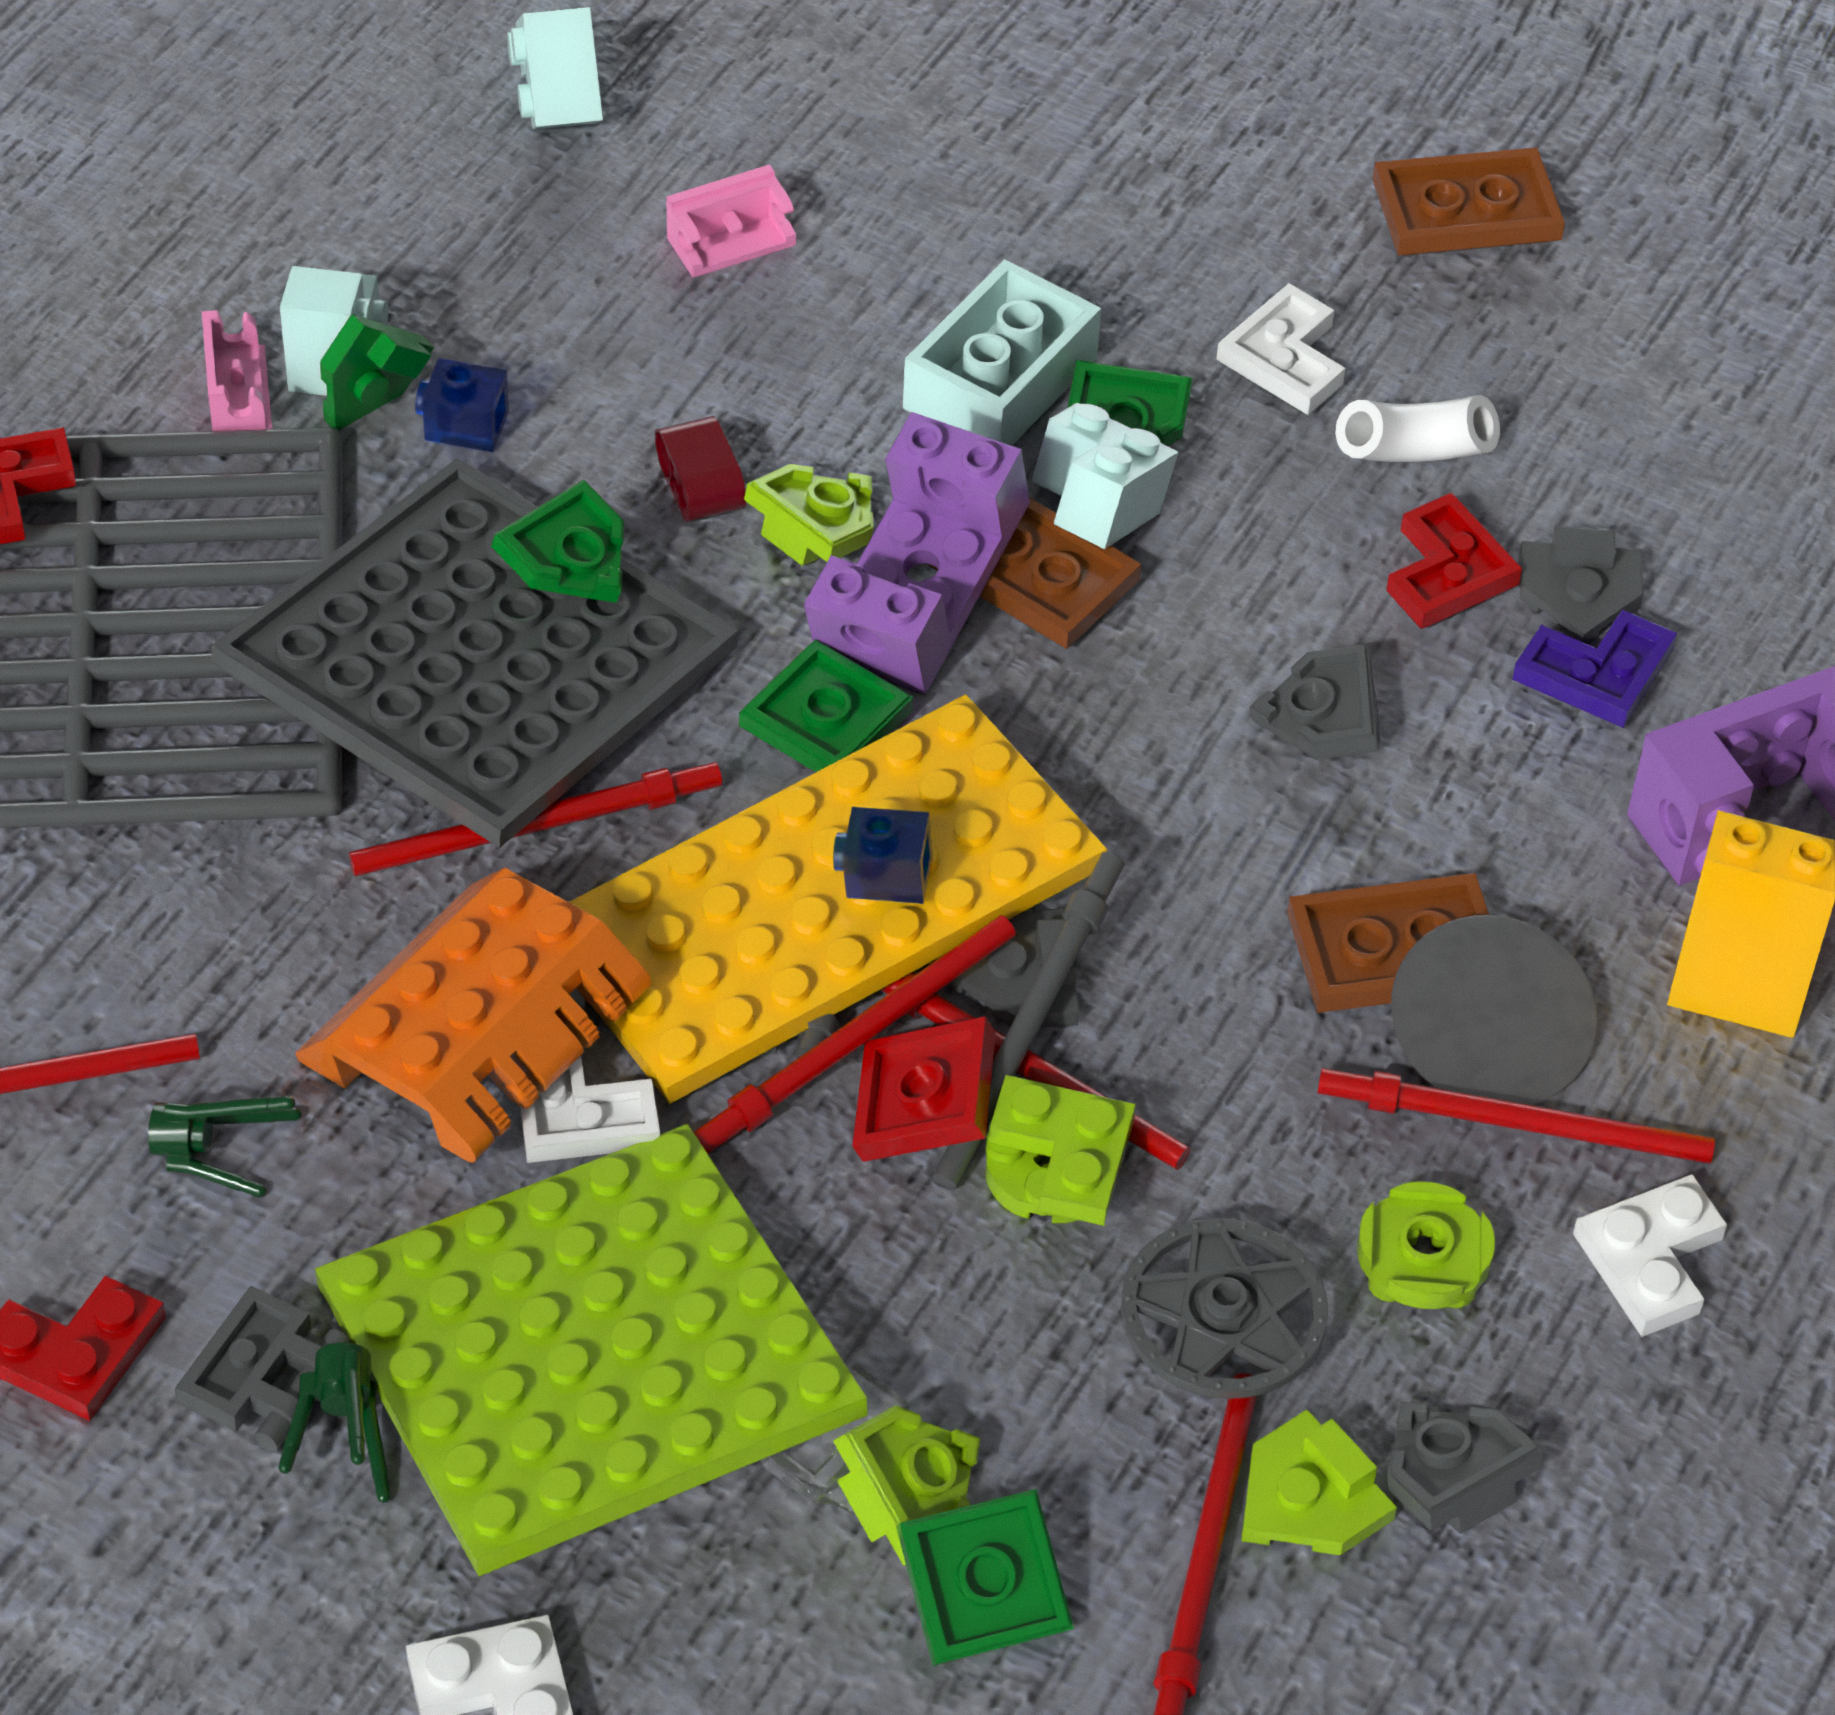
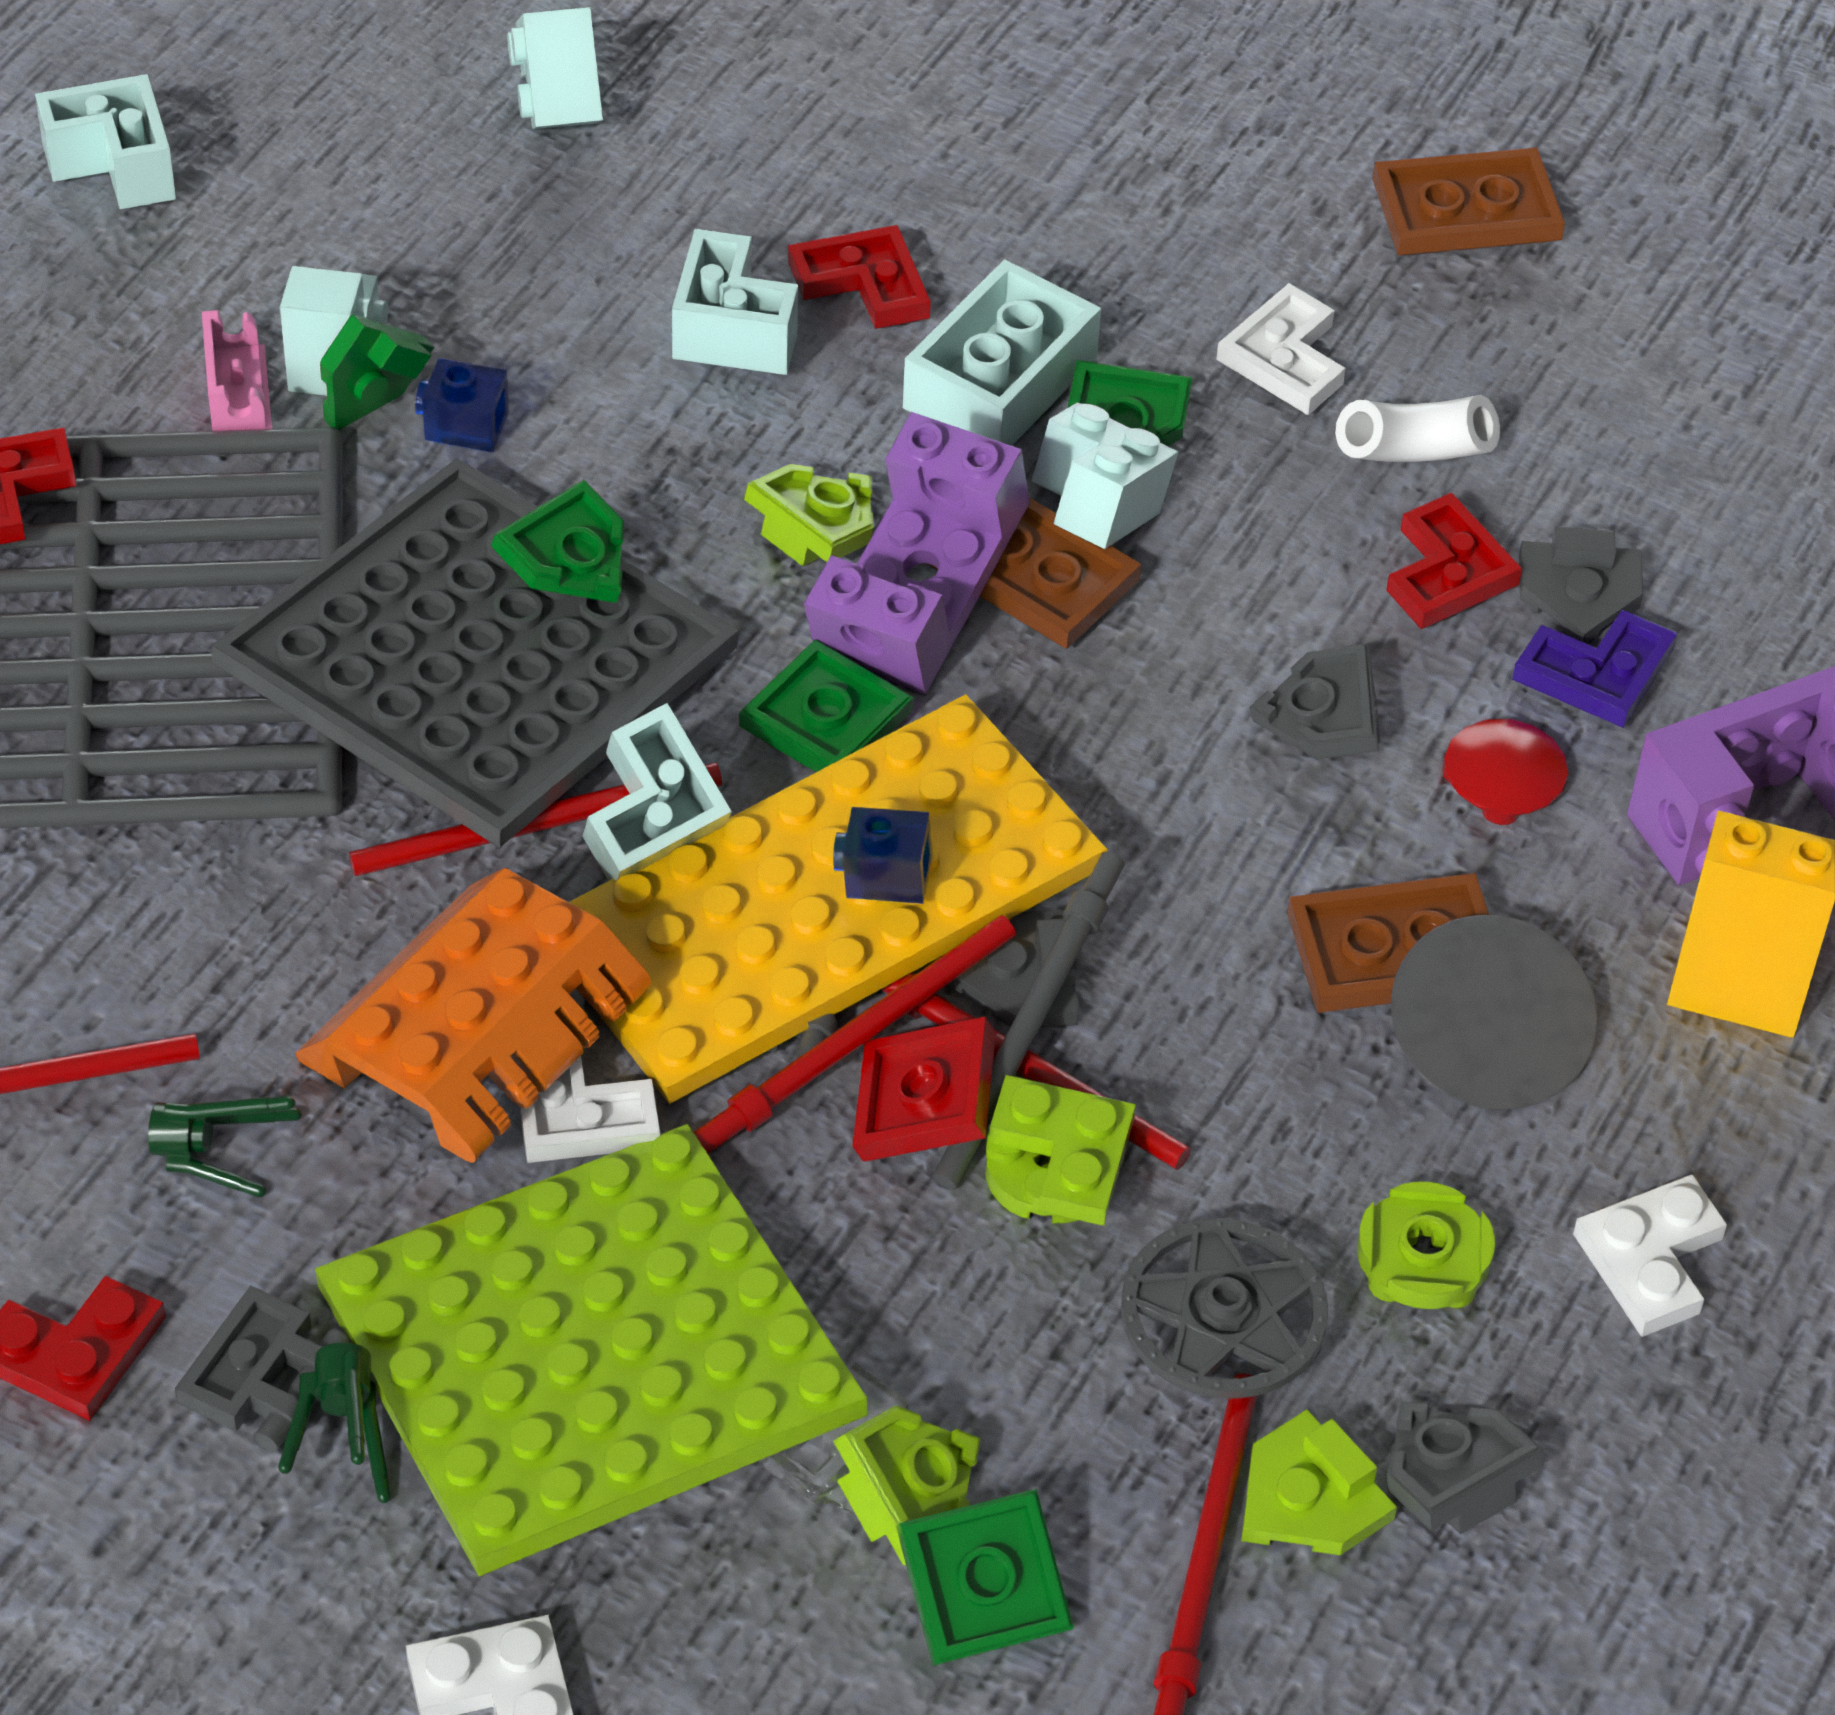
dark red beam [655,416,746,522] -> none
bright pink hinge [666,164,796,278] -> none
red bar [1317,1068,1715,1164] -> none
none -> light aqua brick [35,74,176,209]
none -> light aqua brick [582,703,732,881]
none -> light aqua brick [672,229,798,375]
none -> red plate [788,225,931,329]
none -> red dish [1442,719,1568,825]

